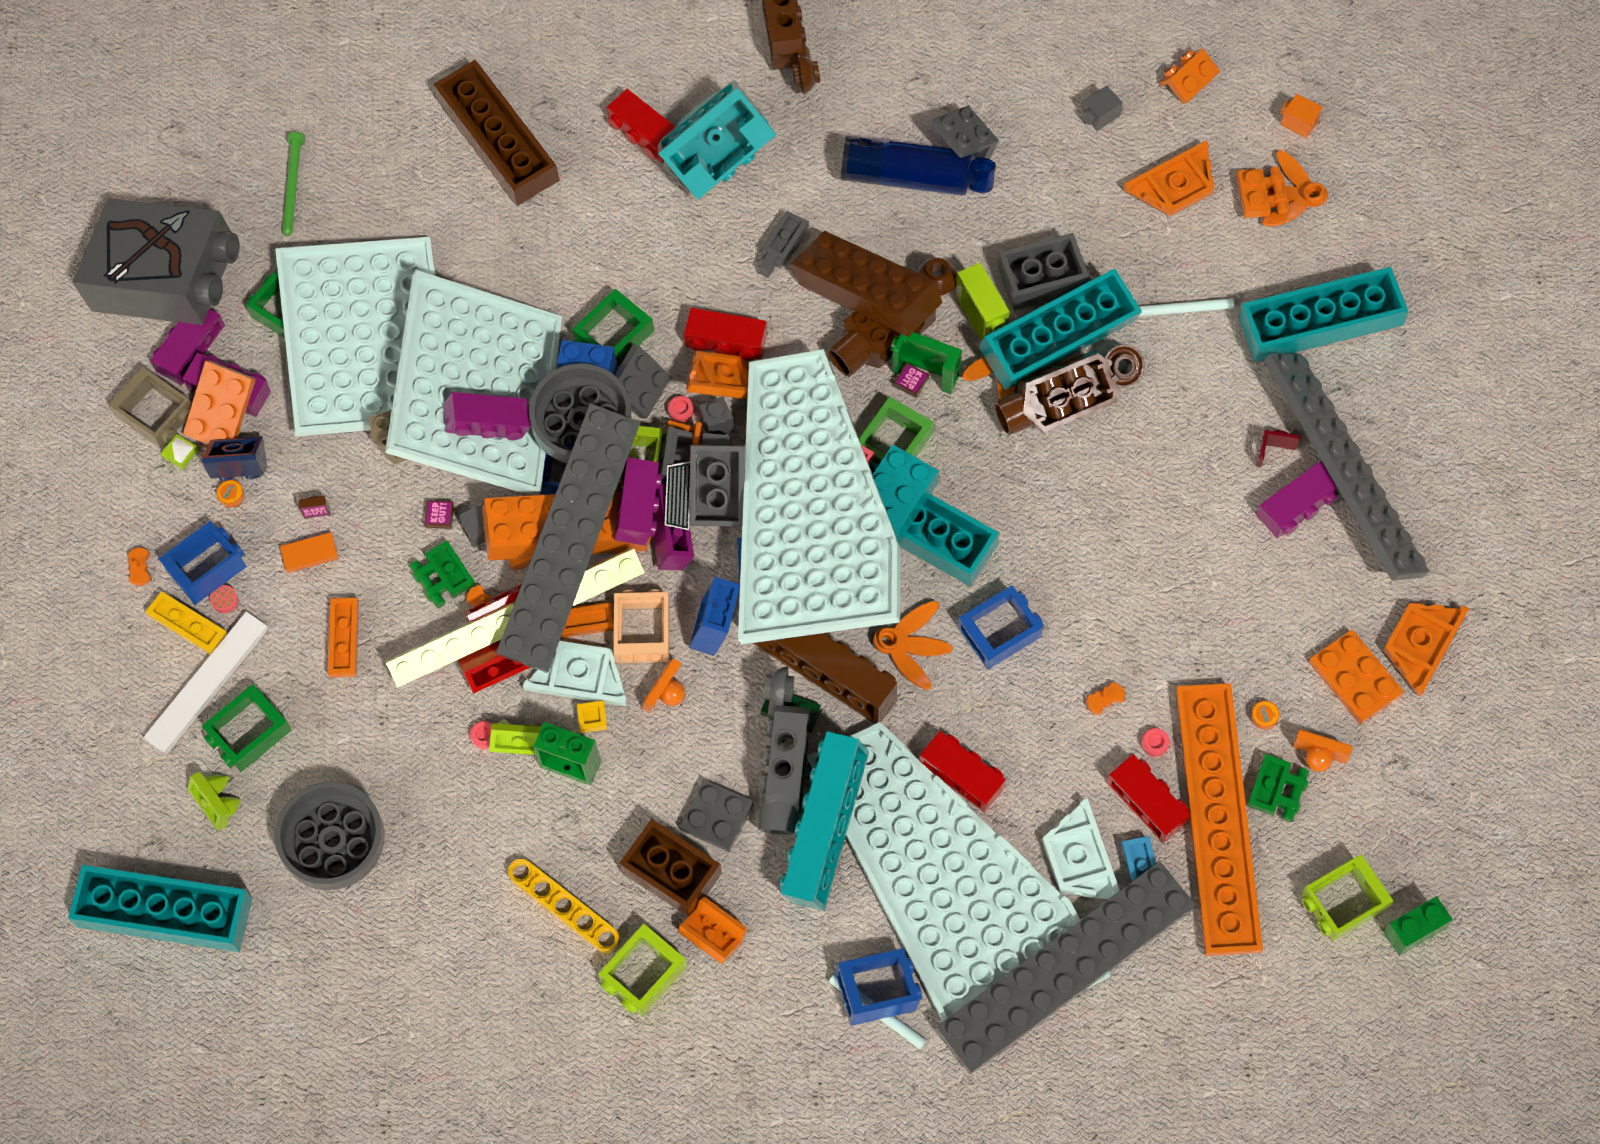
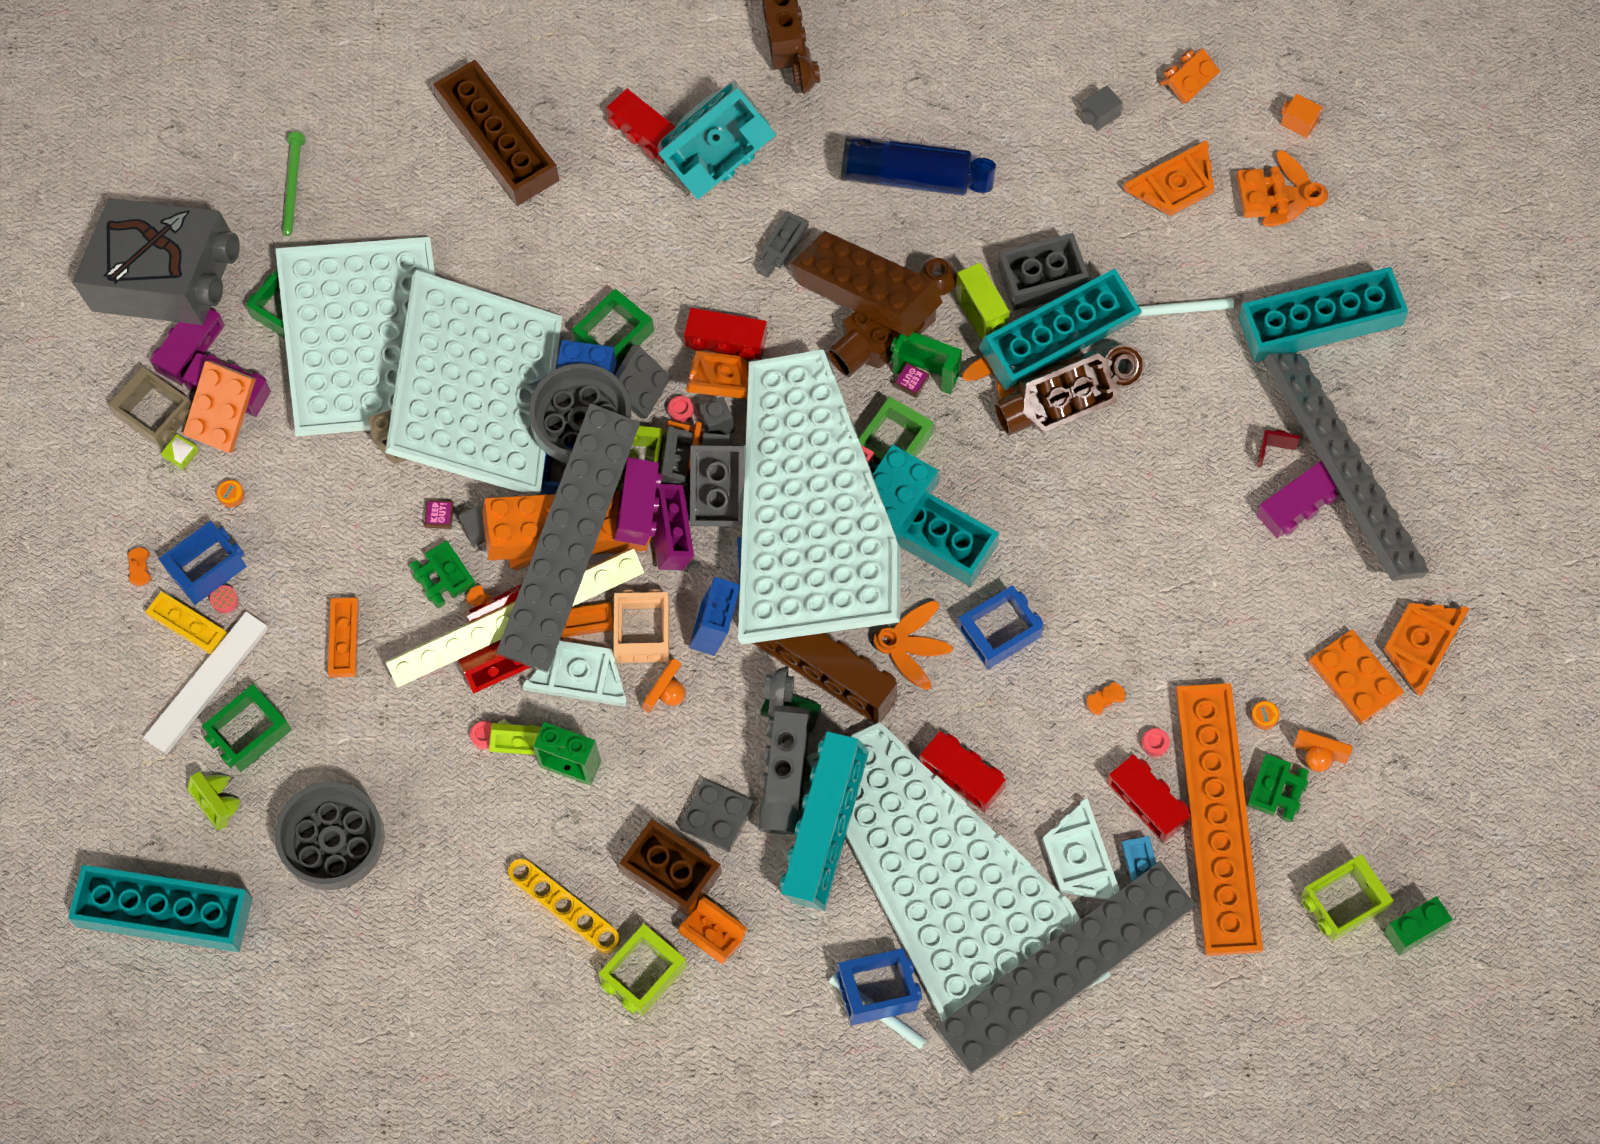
dark blue slope [202,436,267,481] -> none
orange tile [280,532,339,573] -> none
tile [299,496,330,519] -> none
magenta brick [443,392,531,441] -> none
yellow plate [577,700,608,733] -> none
sticker [665,461,690,530] -> none
dark grey bracket [931,105,999,163] -> none

